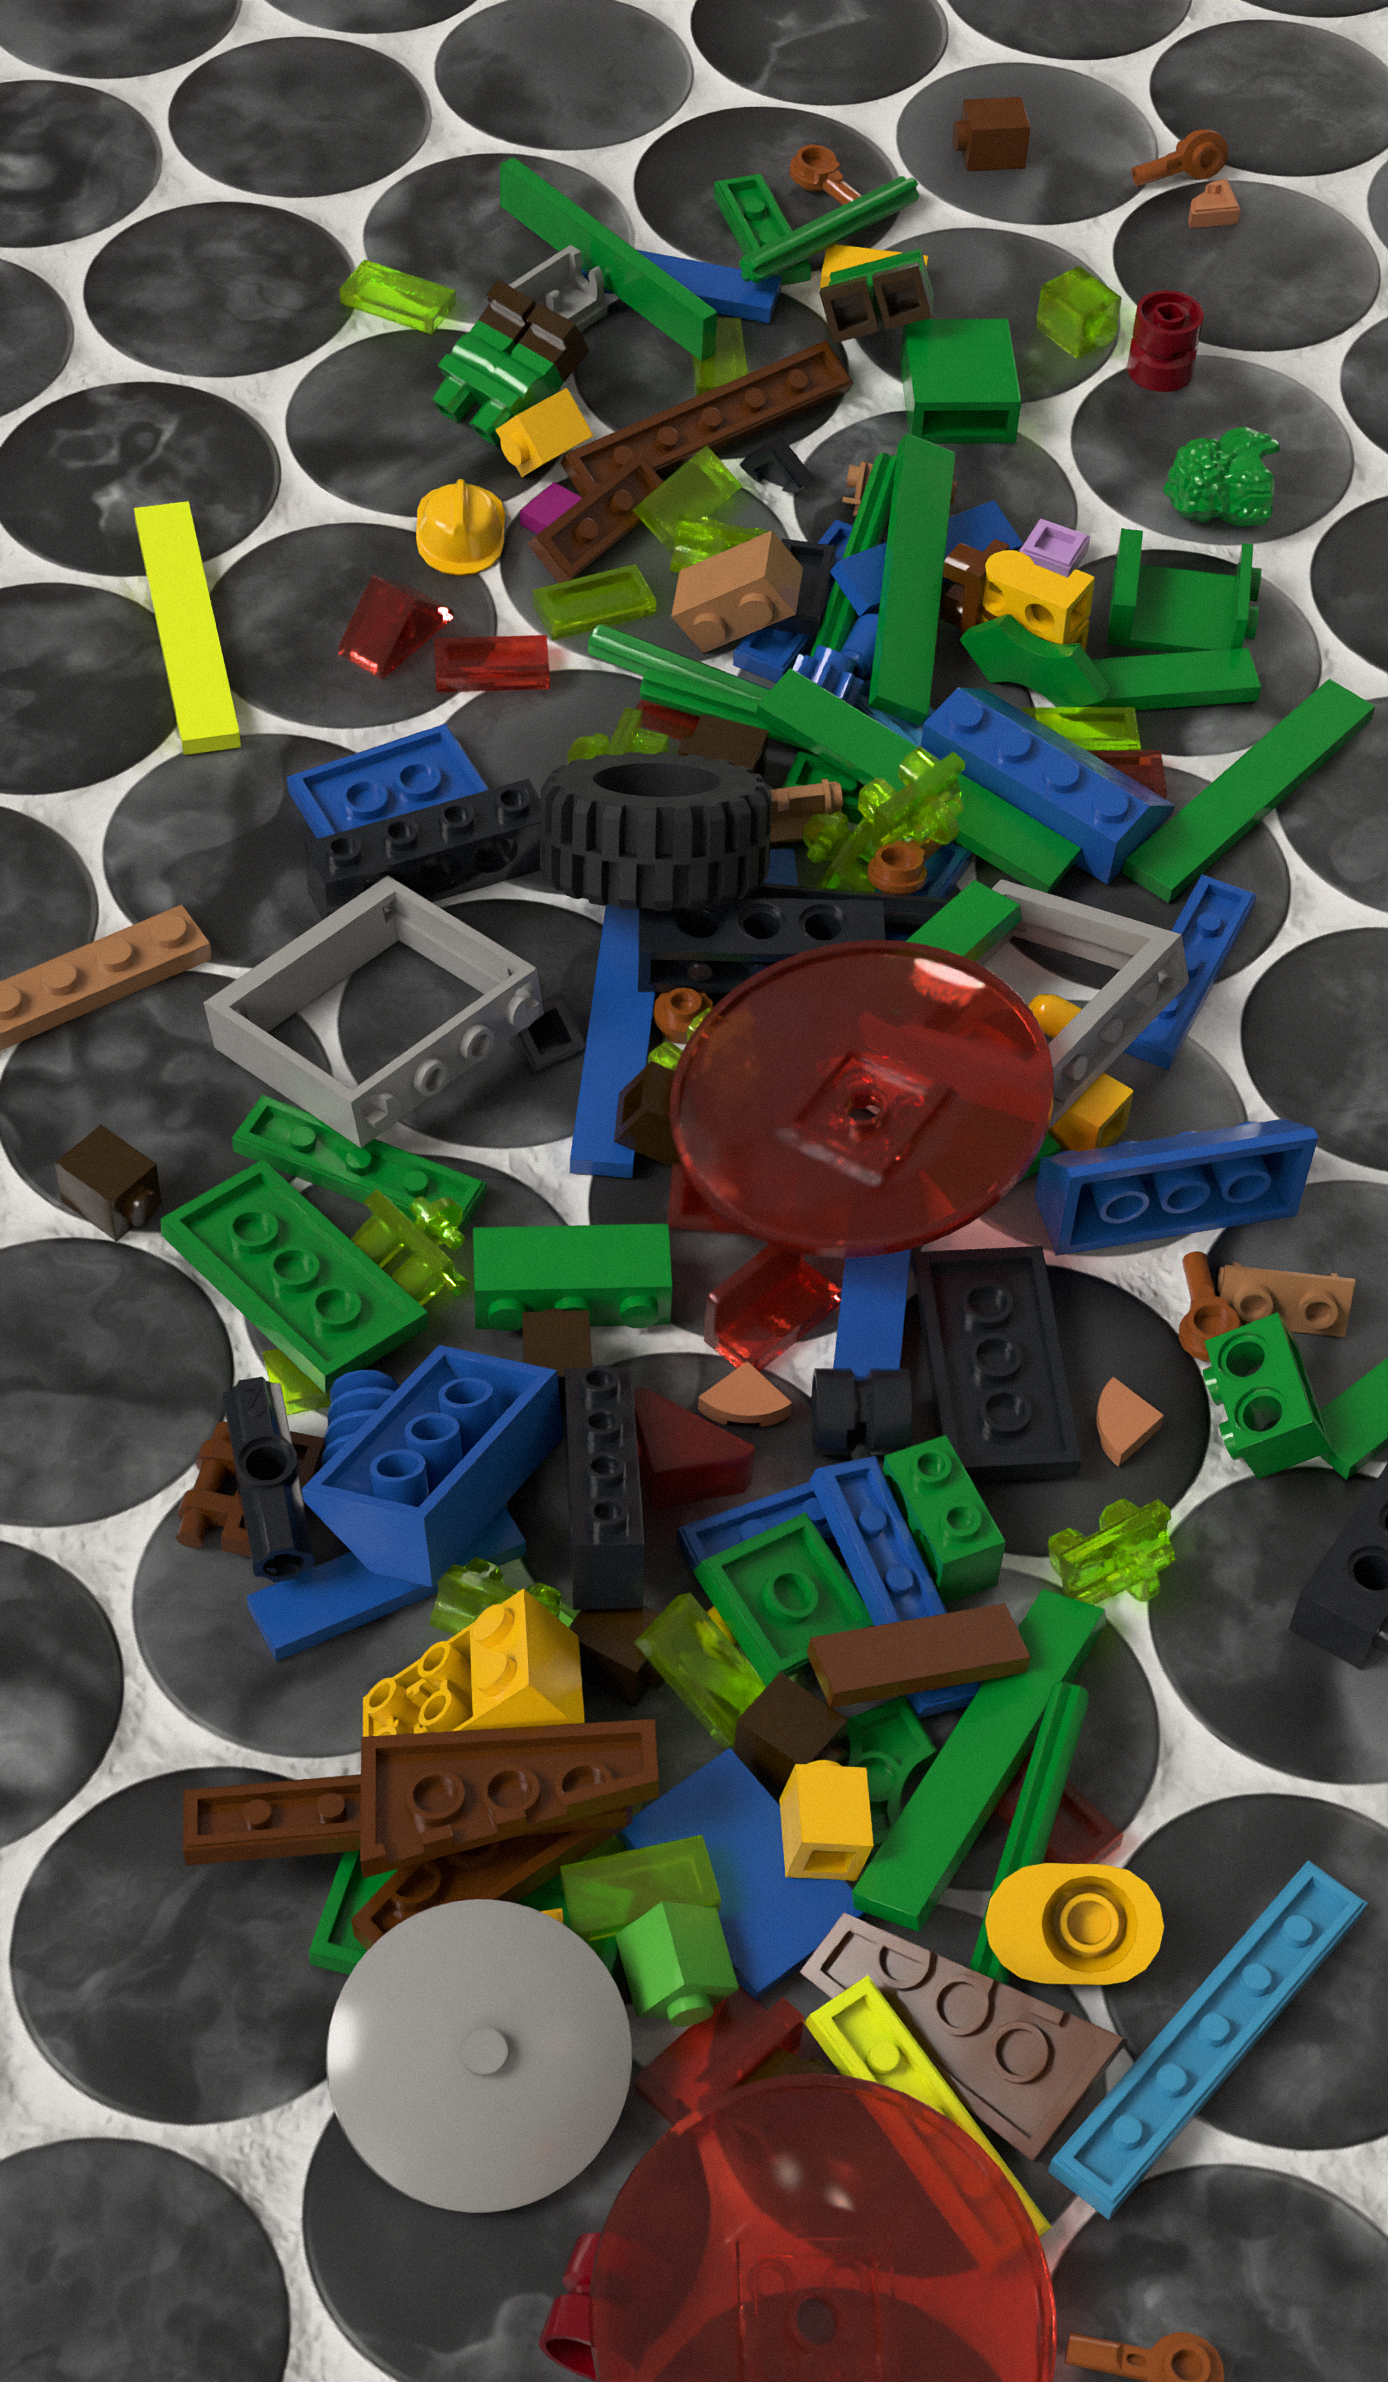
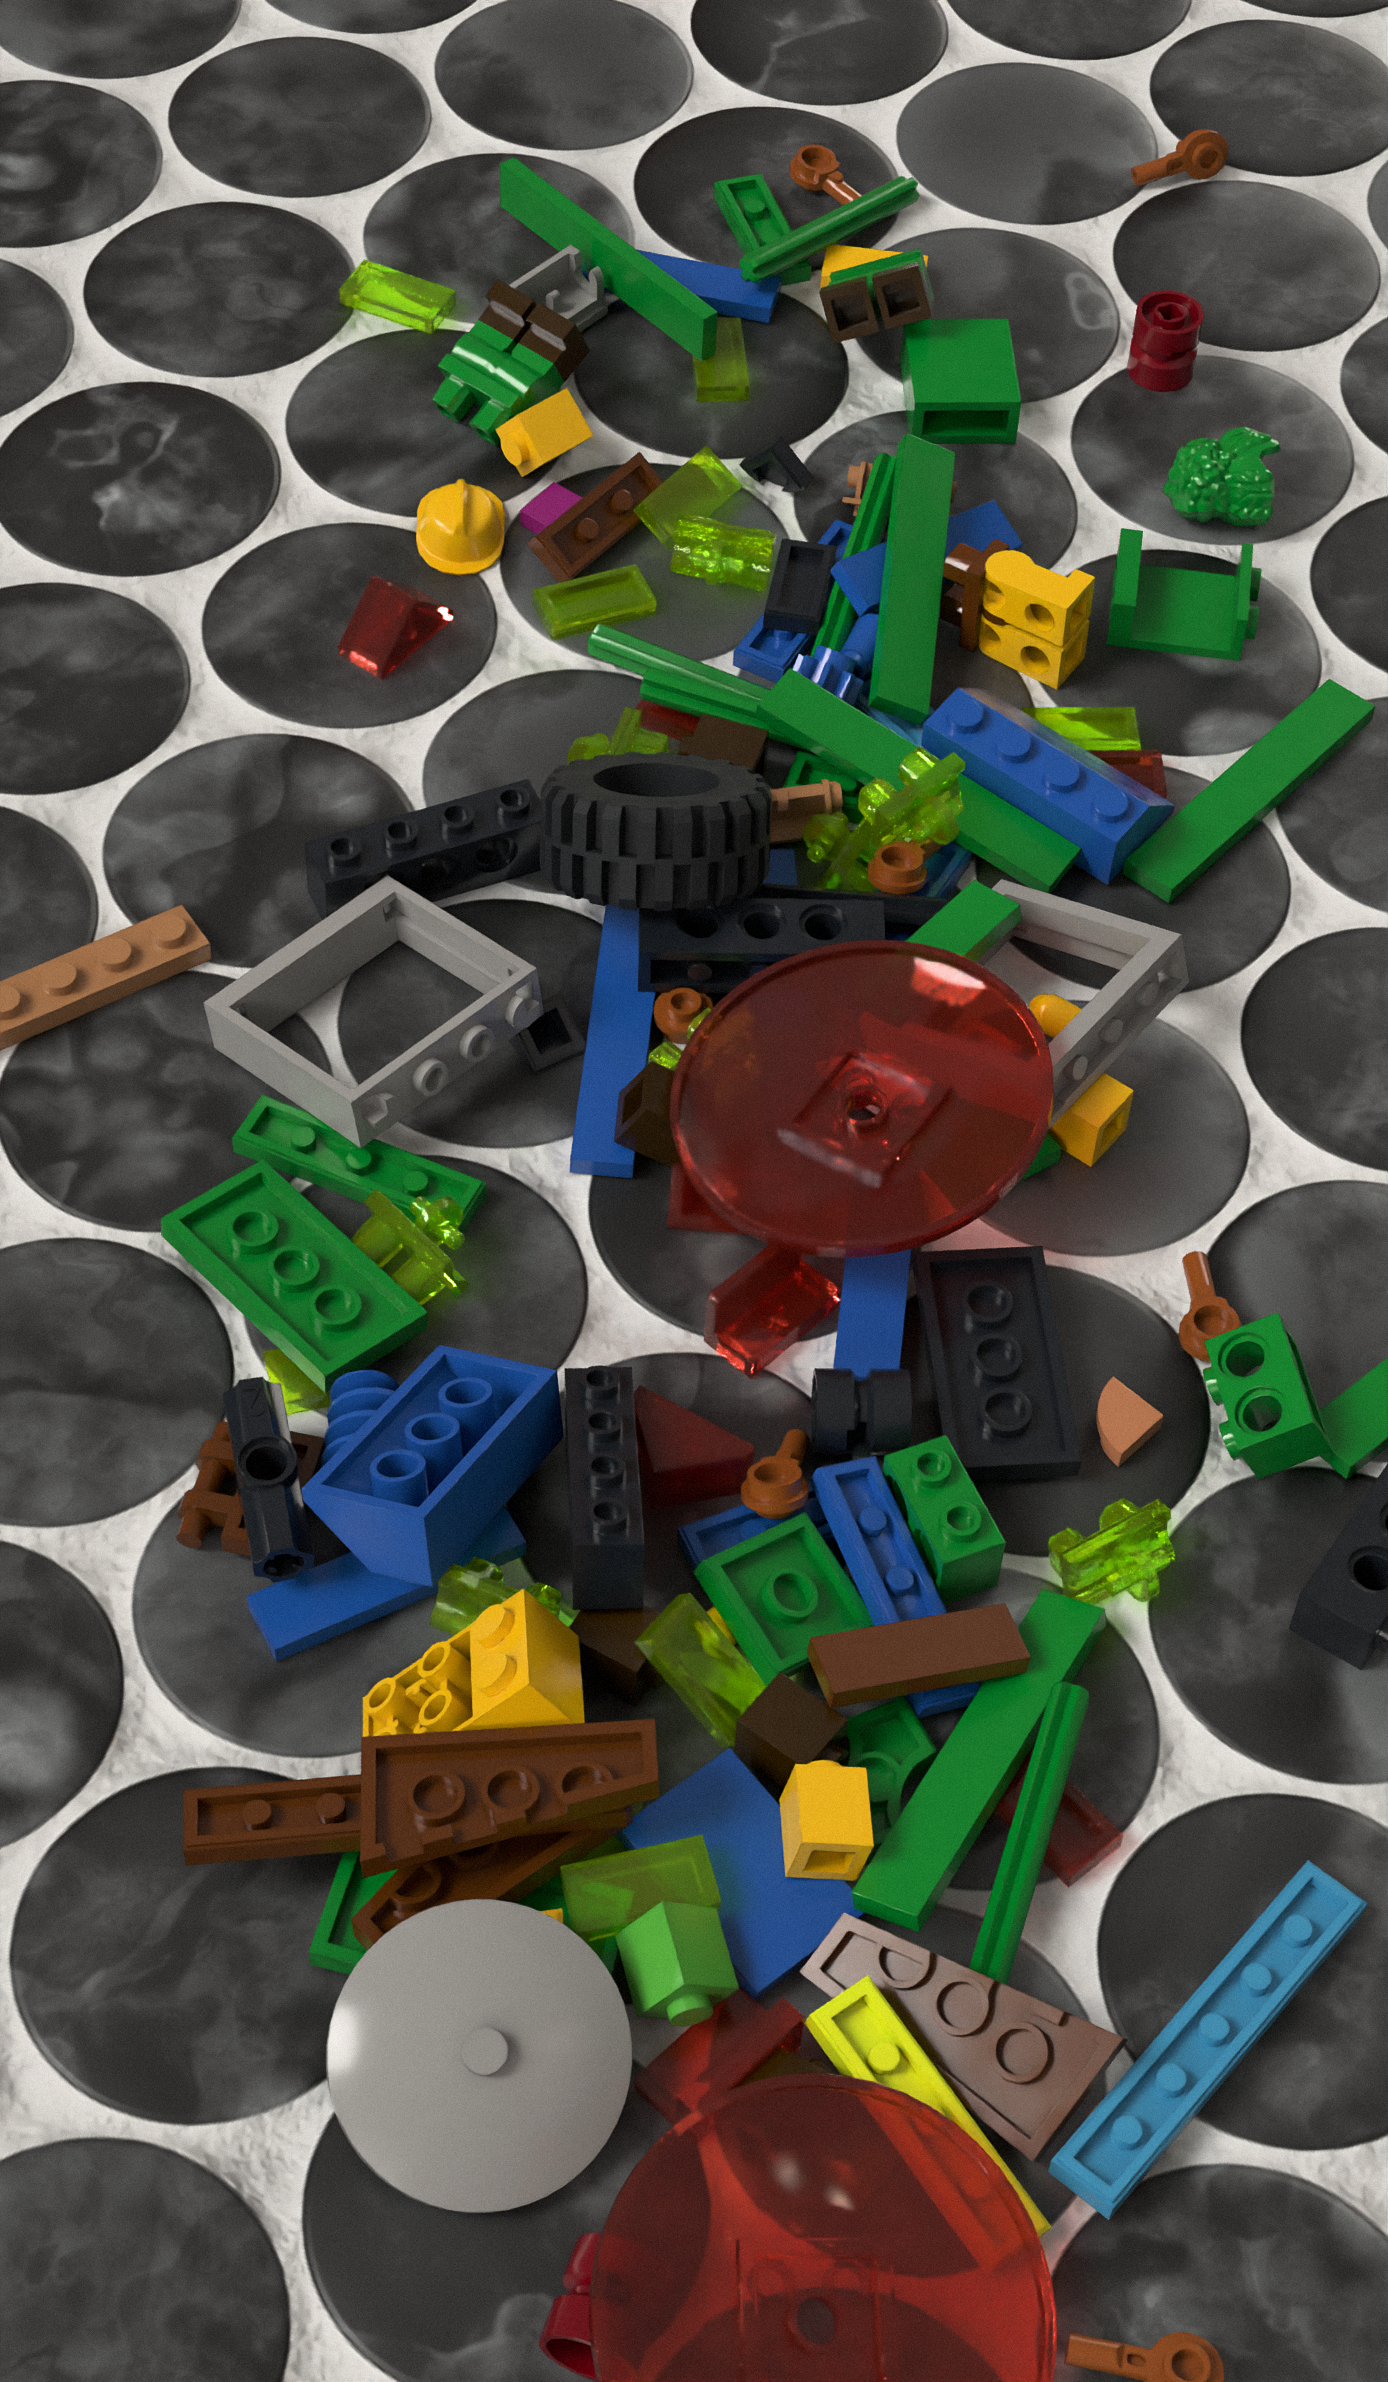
dark brown brick [55,1125,162,1242] -> none
neon yellow tile [134,501,241,755] -> none
blue tile [287,723,489,839] -> none
clear red tile [434,635,550,692] -> none
green brick [473,1224,672,1332] -> none
dark brown brick [522,1308,592,1414] -> none
reddish brown tile [560,340,854,498] -> none
medium nougat brick [671,530,803,653] -> none
nougat tile [698,1361,792,1427] -> none
reddish brown brick [953,97,1031,171] -> none
green tile [959,614,1111,714] -> none
yellow piece [985,1863,1164,1985] -> none
lavender tile [1019,519,1091,578] -> none
blue slope [1034,1119,1318,1256] -> none
clear neon green brick [1036,266,1122,359] -> none
green tile [1091,648,1261,714] -> none
blue tile [1123,874,1257,1070] -> none
nougat tile [1188,179,1241,228] -> none
medium nougat hinge [1217,1262,1355,1338] -> none
none -> dark orange plate [741,1429,810,1519]

